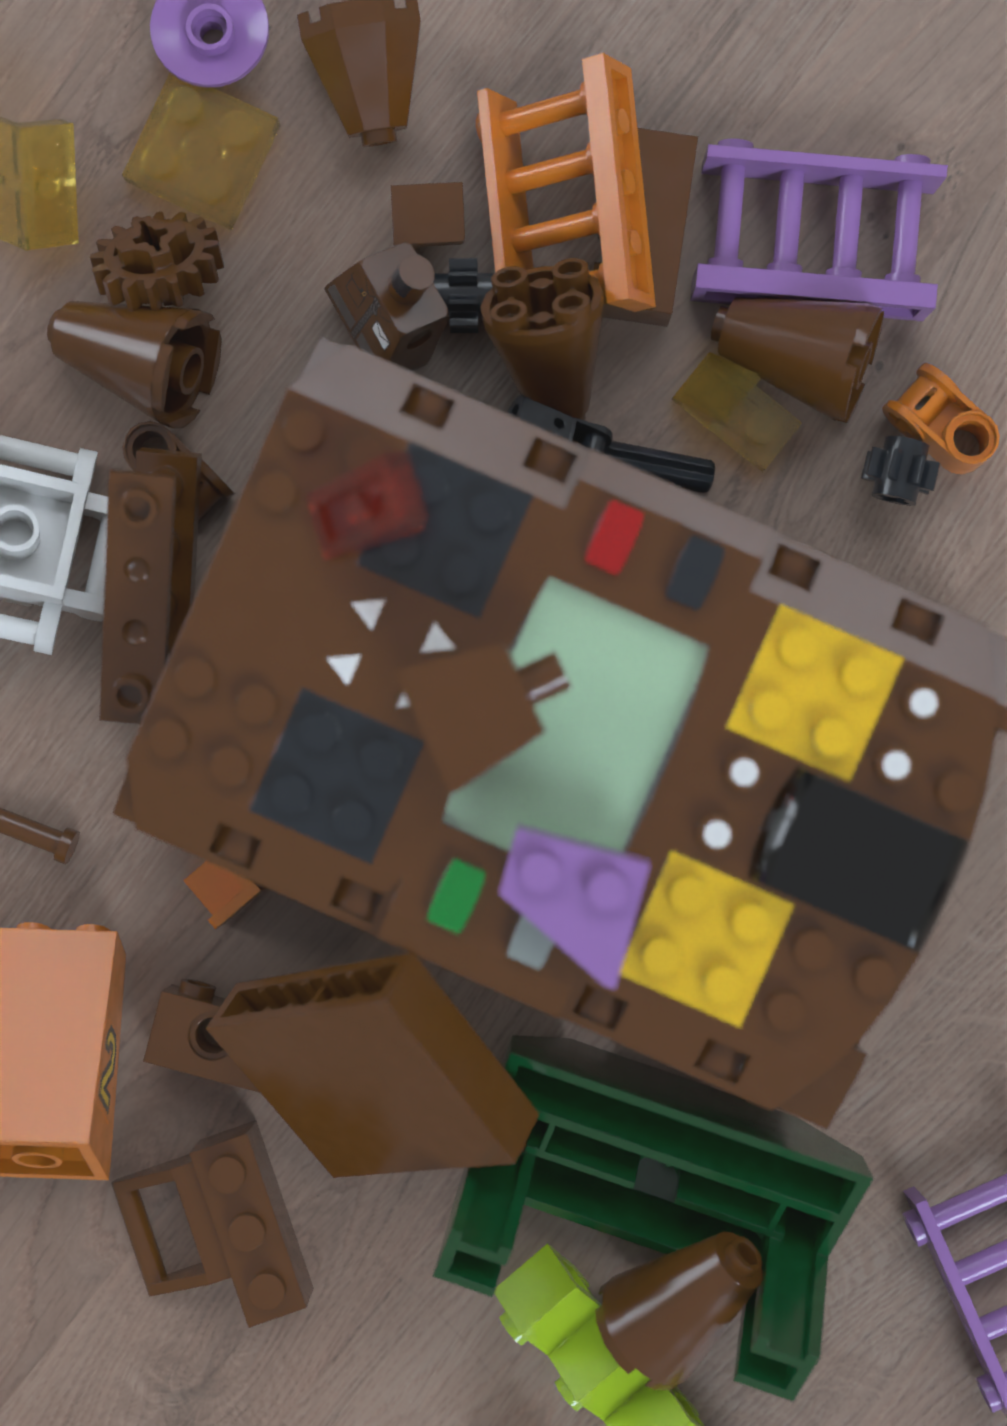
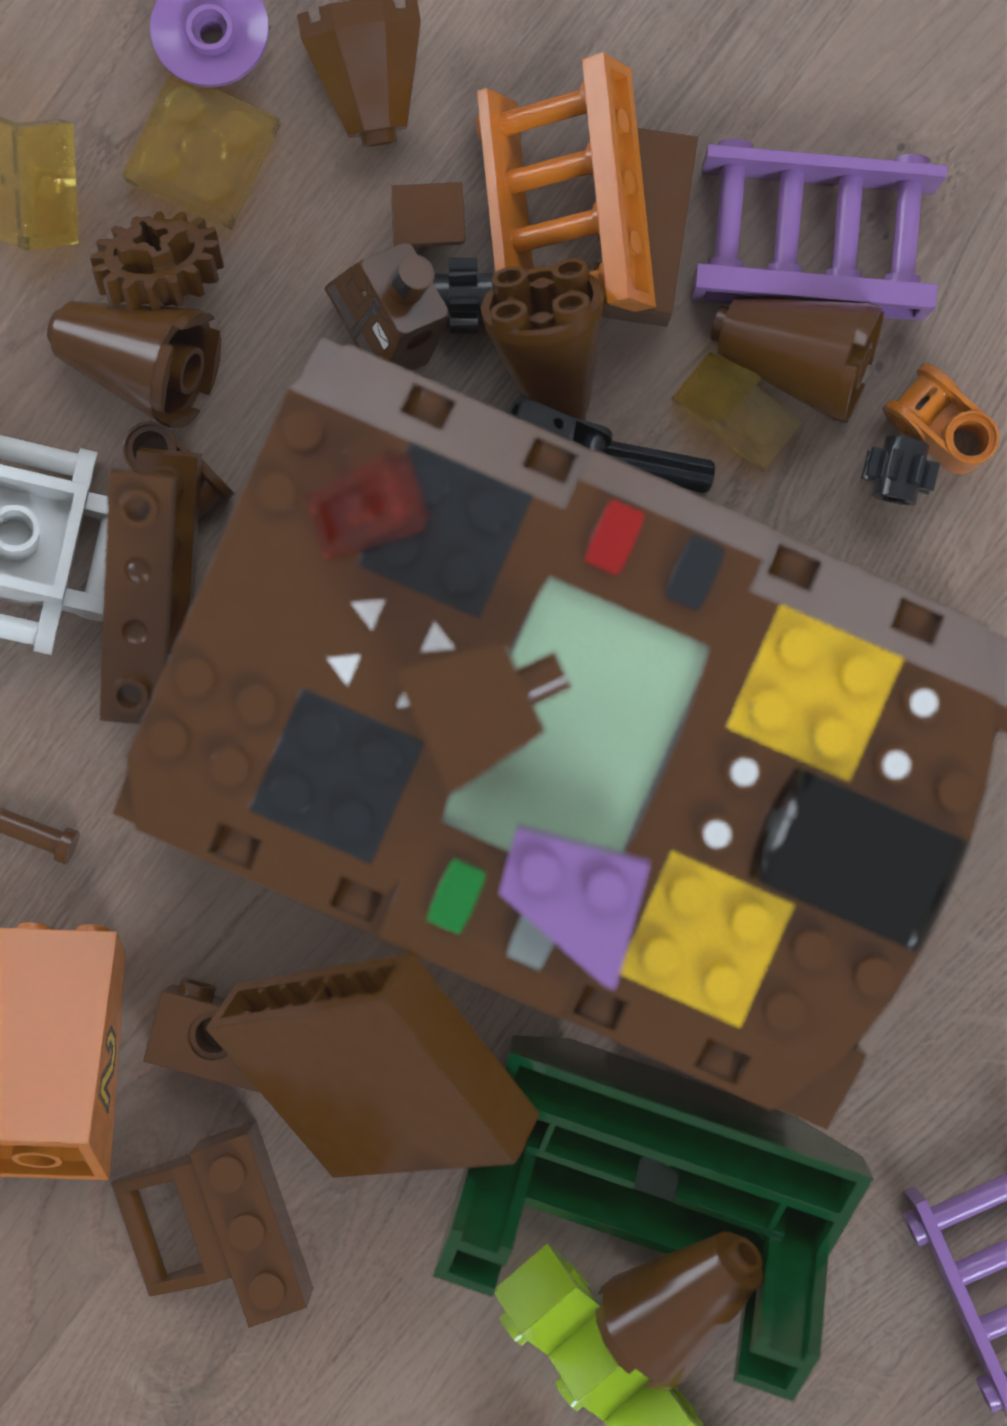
orange panel [183,861,267,929] -> none

